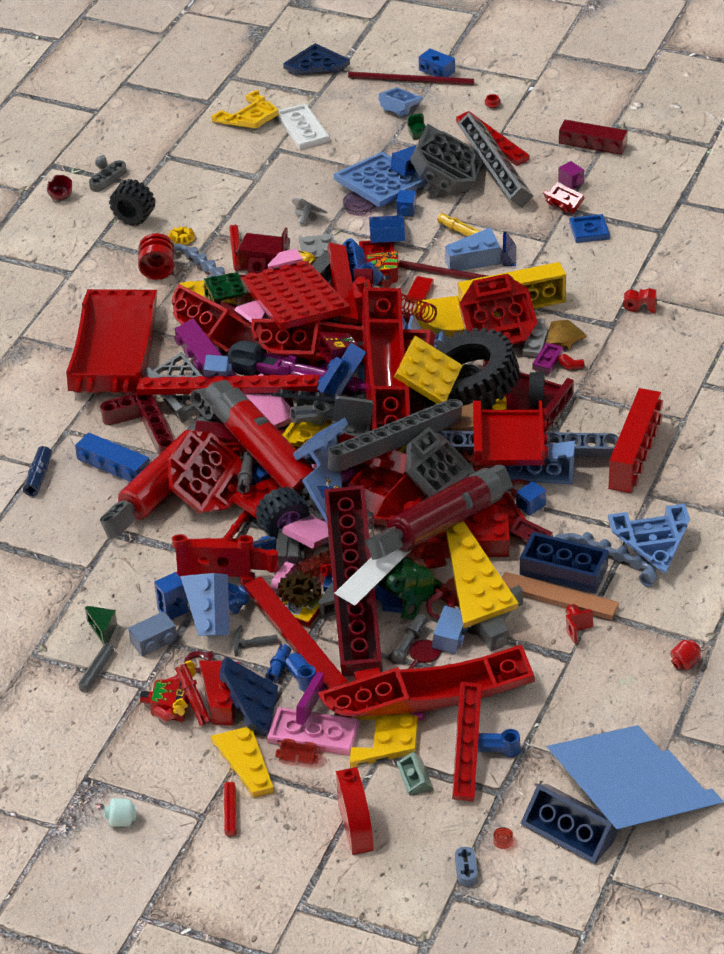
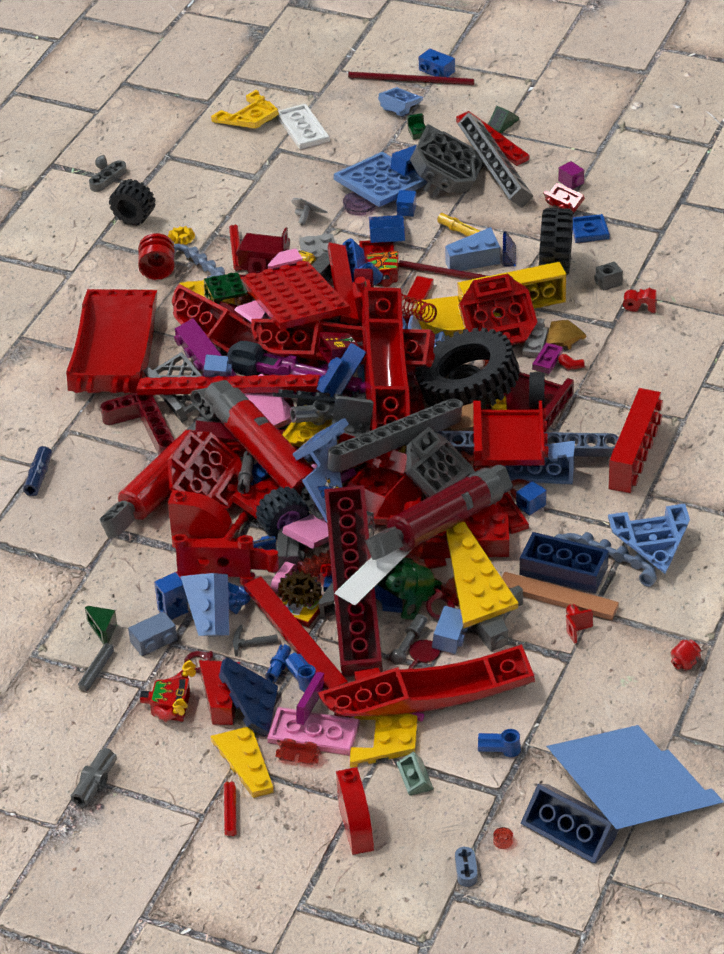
dark red hair [47,175,72,201] -> none
blue brick [75,432,150,482] -> none
light aqua head [104,798,136,827] -> none
red pin [174,663,212,726] -> none
dark blue plate [283,43,350,74] -> none
yellow plate [394,336,462,404] -> none
red plate [452,681,482,802] -> none
red plate [485,94,501,108] -> none
dark red plate [509,516,553,543] -> none
dark red brick [559,119,628,155] -> none
none -> dark grey piece [71,748,117,808]
none -> red brick [168,490,232,539]
none -> dark green slope [488,105,519,134]
none -> black tyre [539,208,573,275]
none -> dark grey brick [594,261,623,291]

